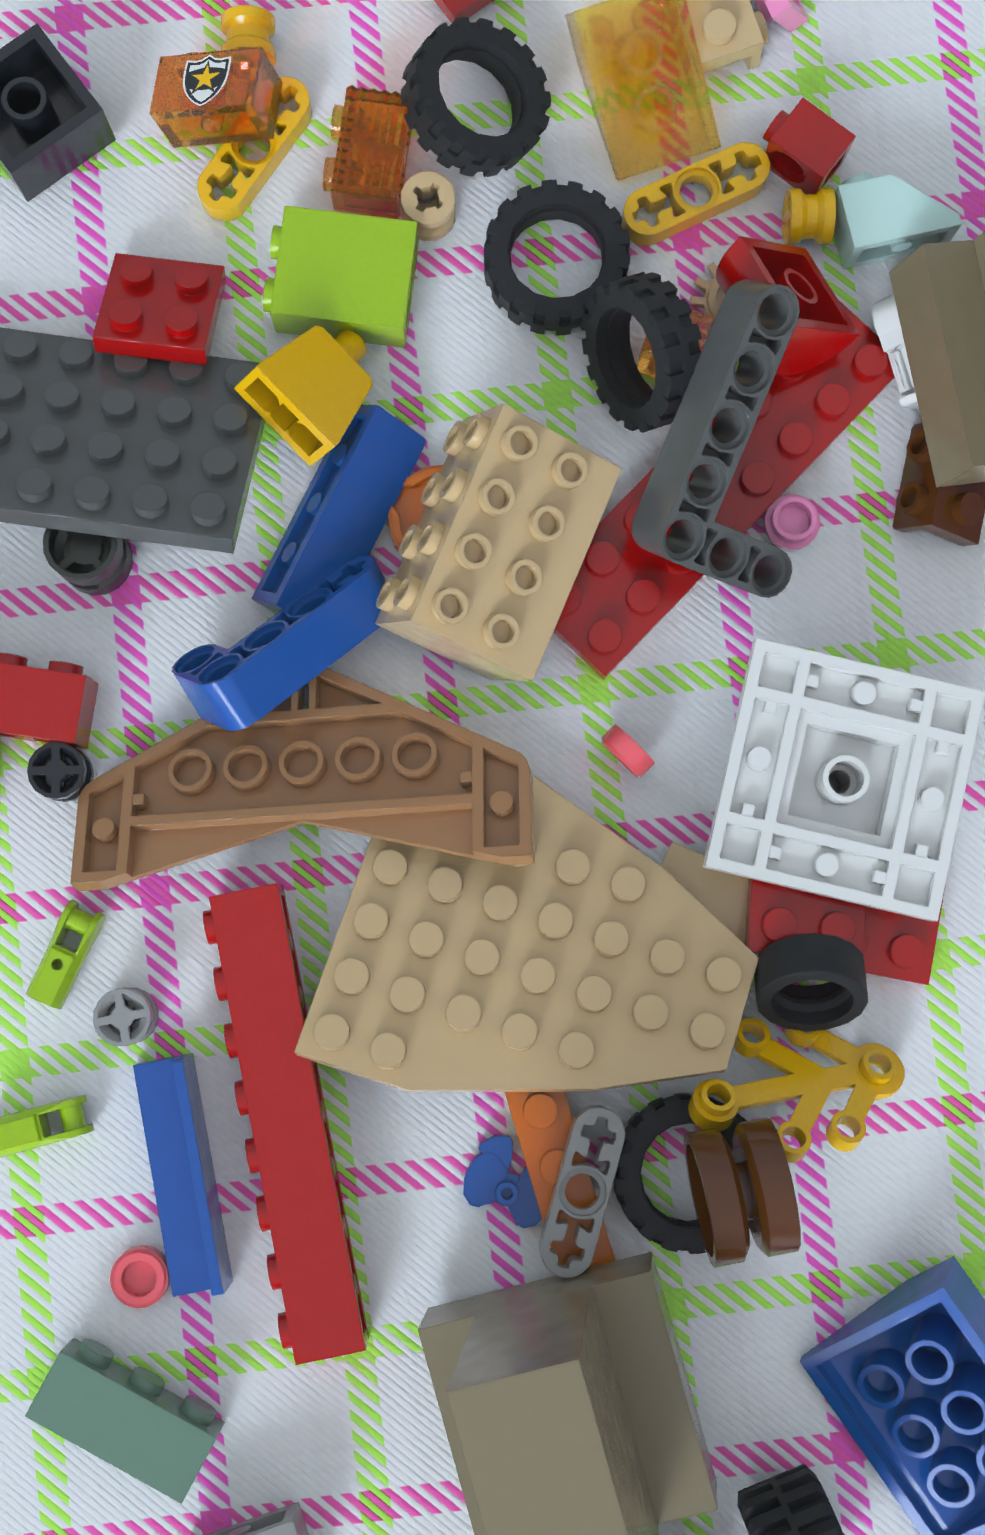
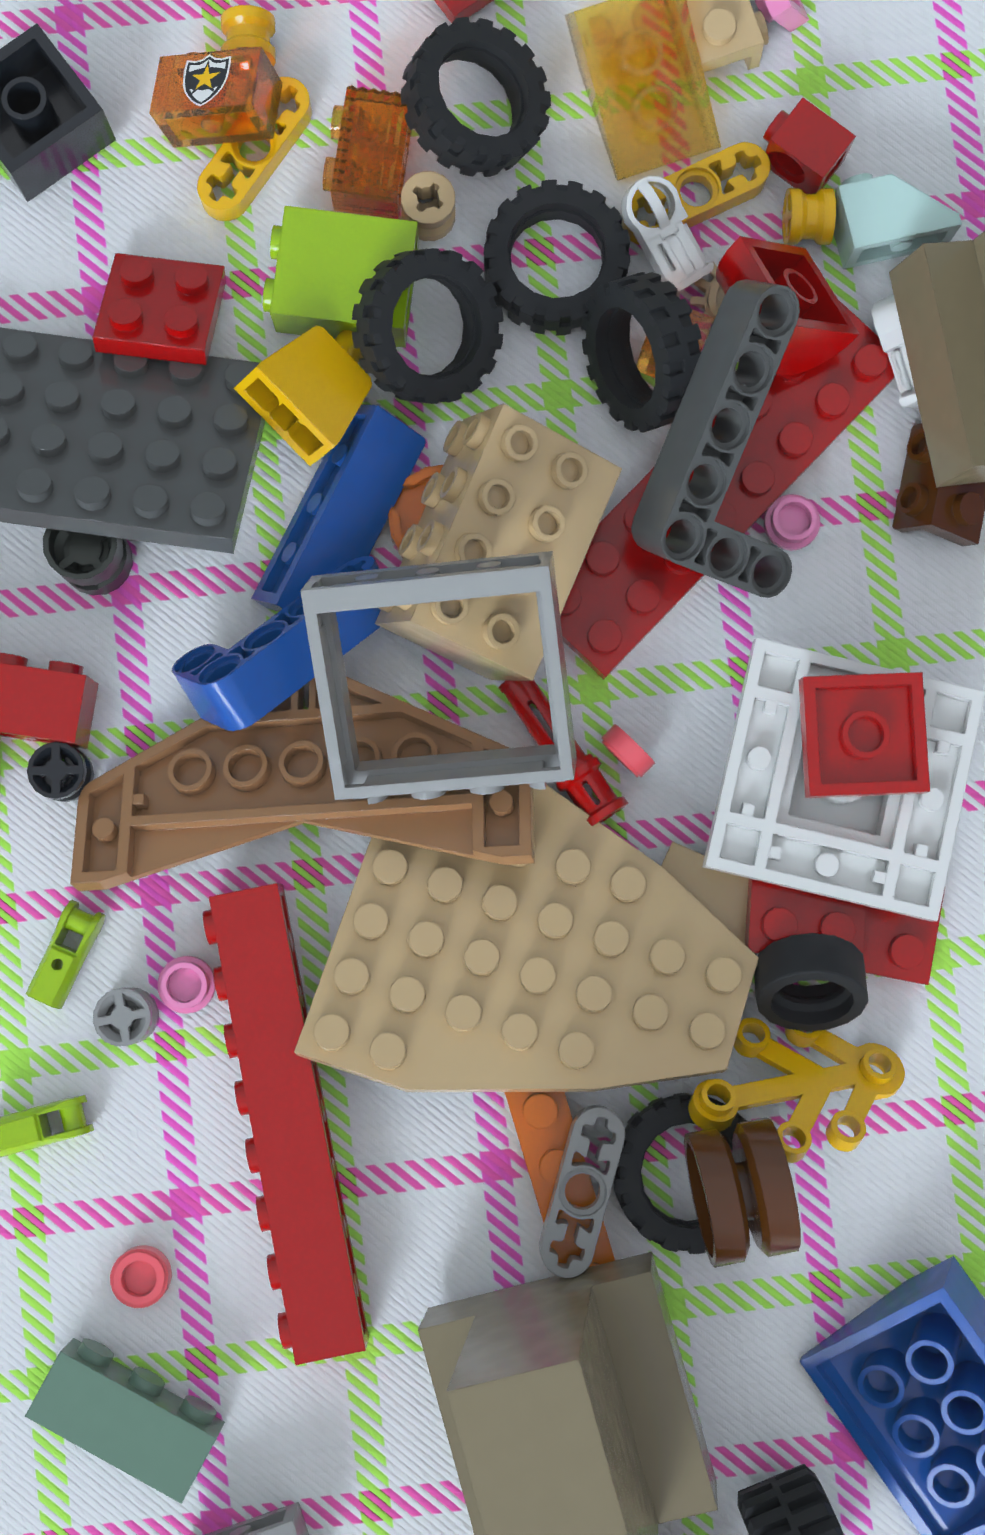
blue panel [133,1053,233,1297] -> none
blue piece [463,1135,542,1228] -> none
none -> bright pink plate [158,956,216,1014]
none -> light grey window [300,551,577,805]
none -> black tyre [352,248,504,404]
none -> red pin [499,679,628,826]
none -> white piece [621,176,714,292]
none -> red plate [798,672,930,798]

